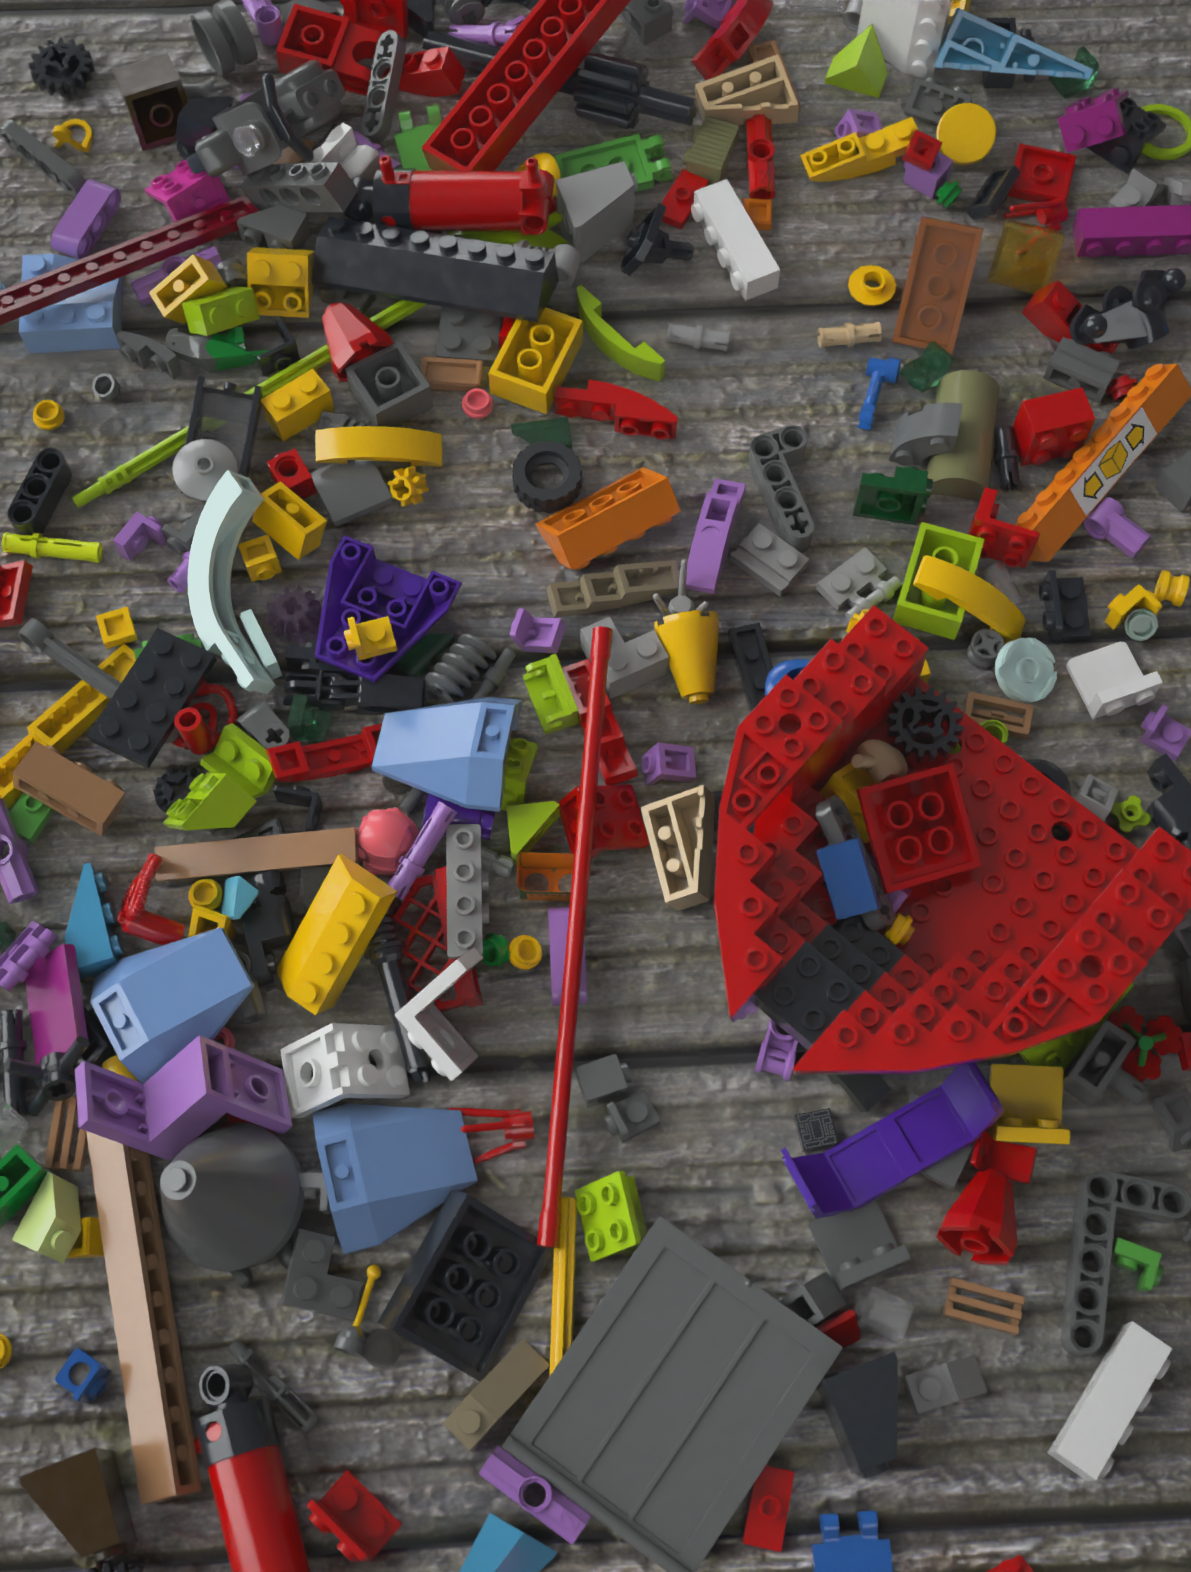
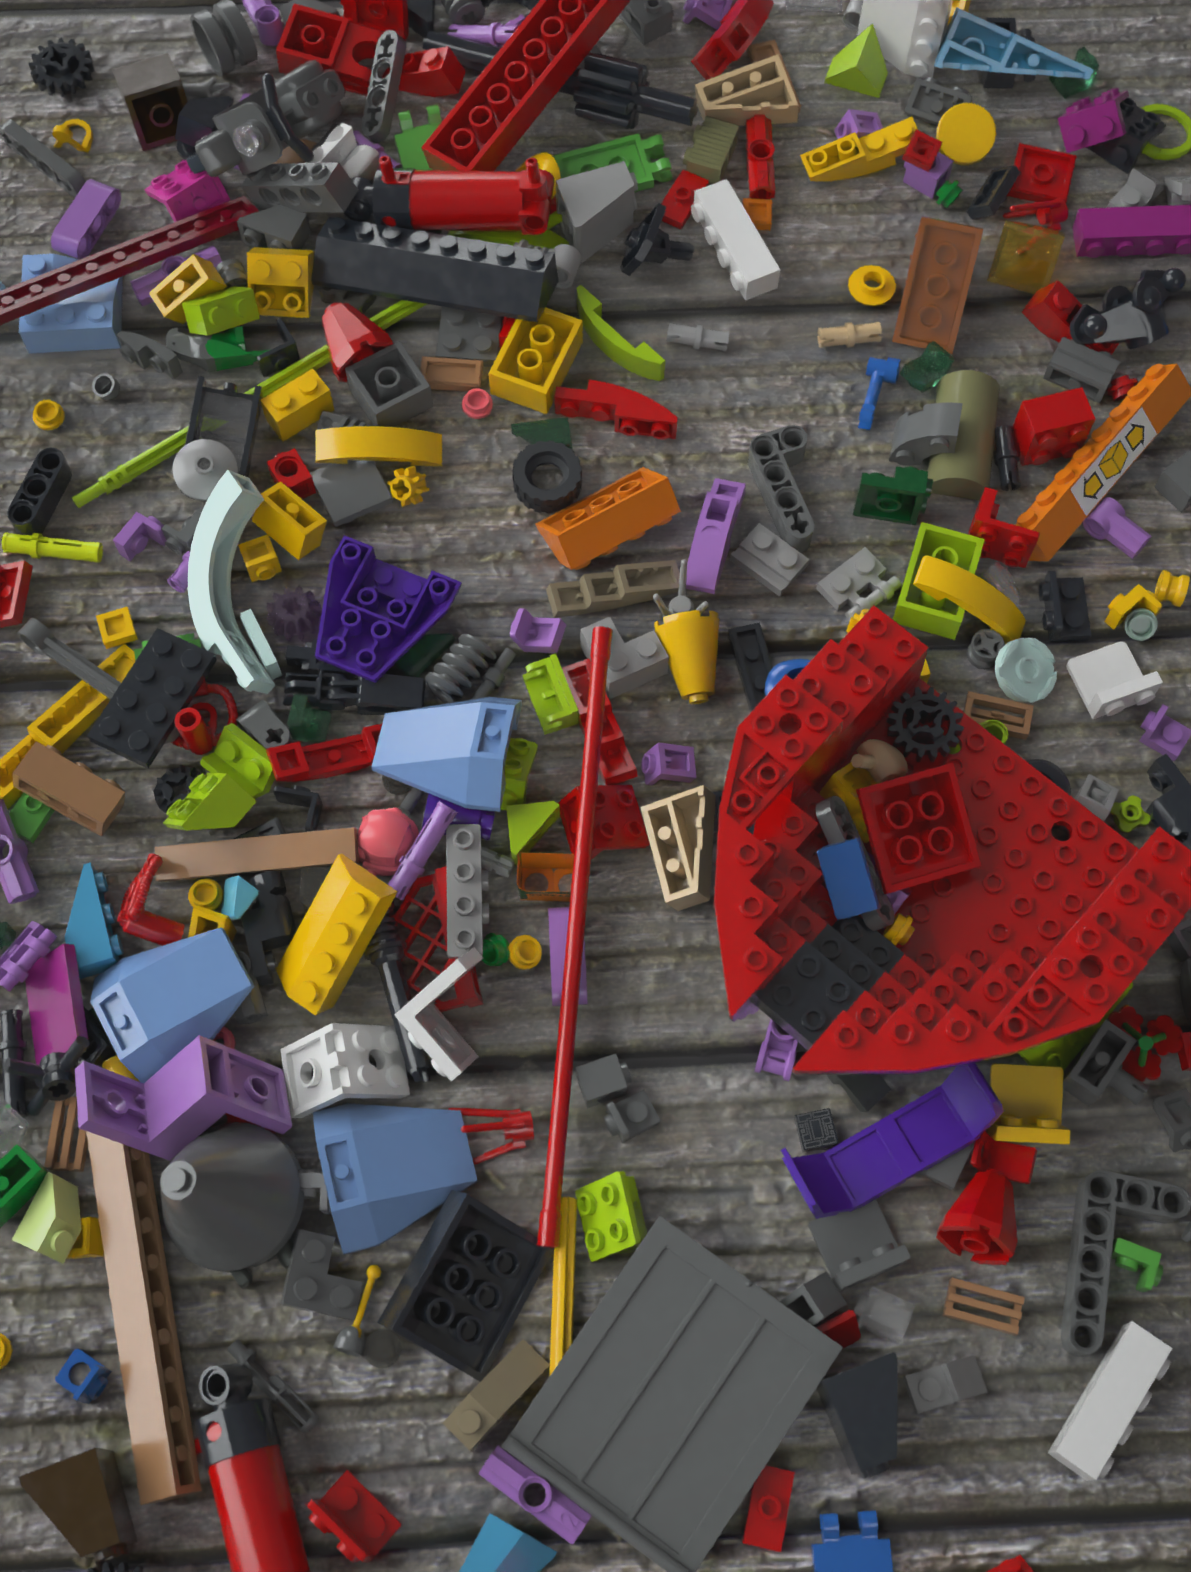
yellow bracket [344,616,398,660] -> none

